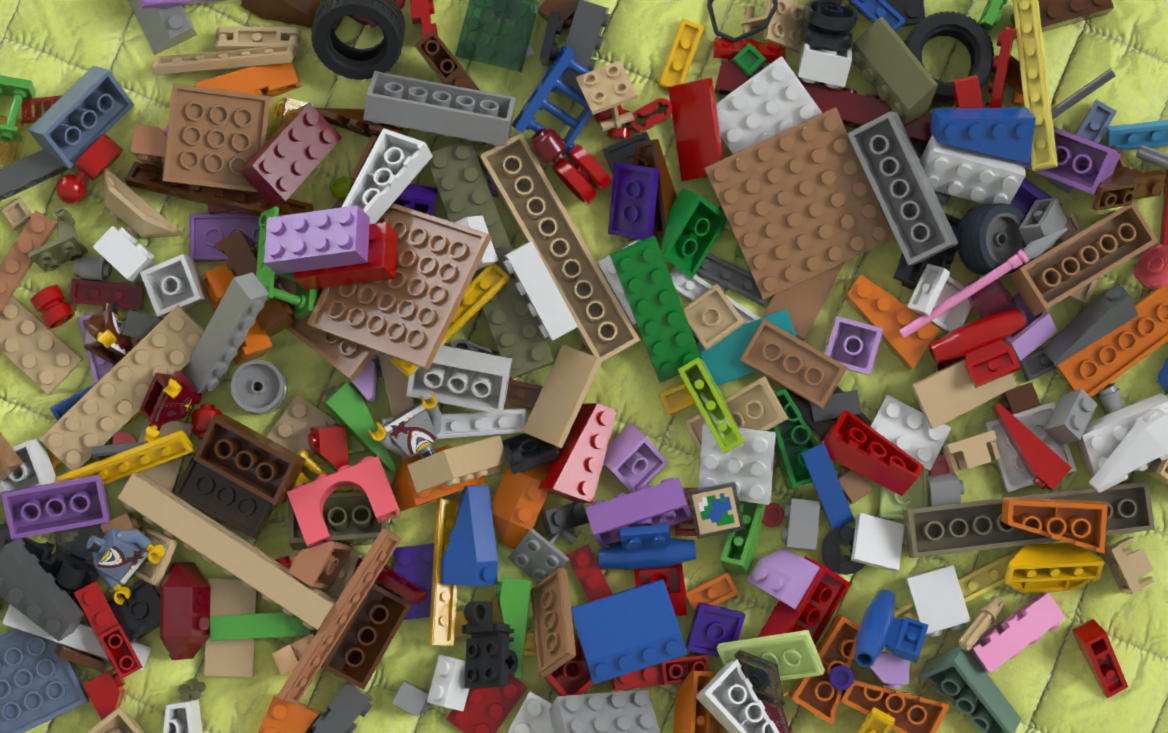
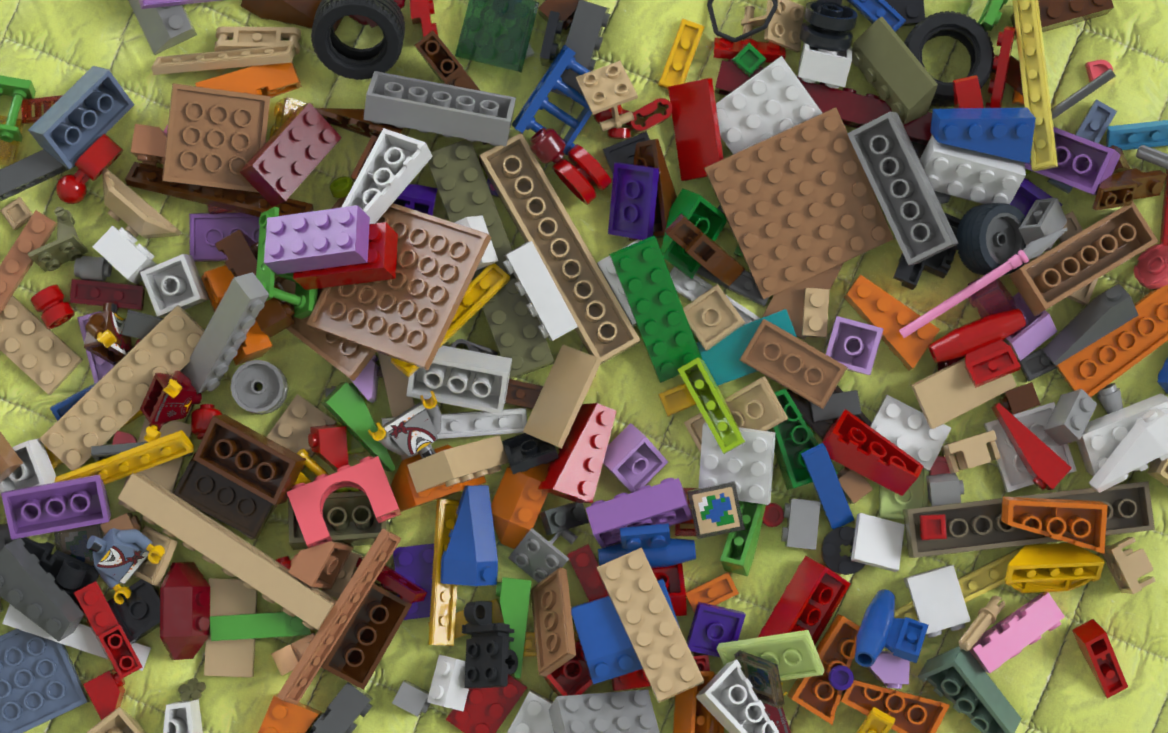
reddish brown tile [54,644,107,673] -> none
lavender slope [747,548,820,609] -> none
white panel [907,264,978,332] -> none
none -> tan plate [597,547,704,703]
none -> reddish brown slope [665,213,745,286]
none -> tan plate [802,288,830,338]
none -> red tile [920,514,947,540]
none -> coral tile [1085,60,1113,82]

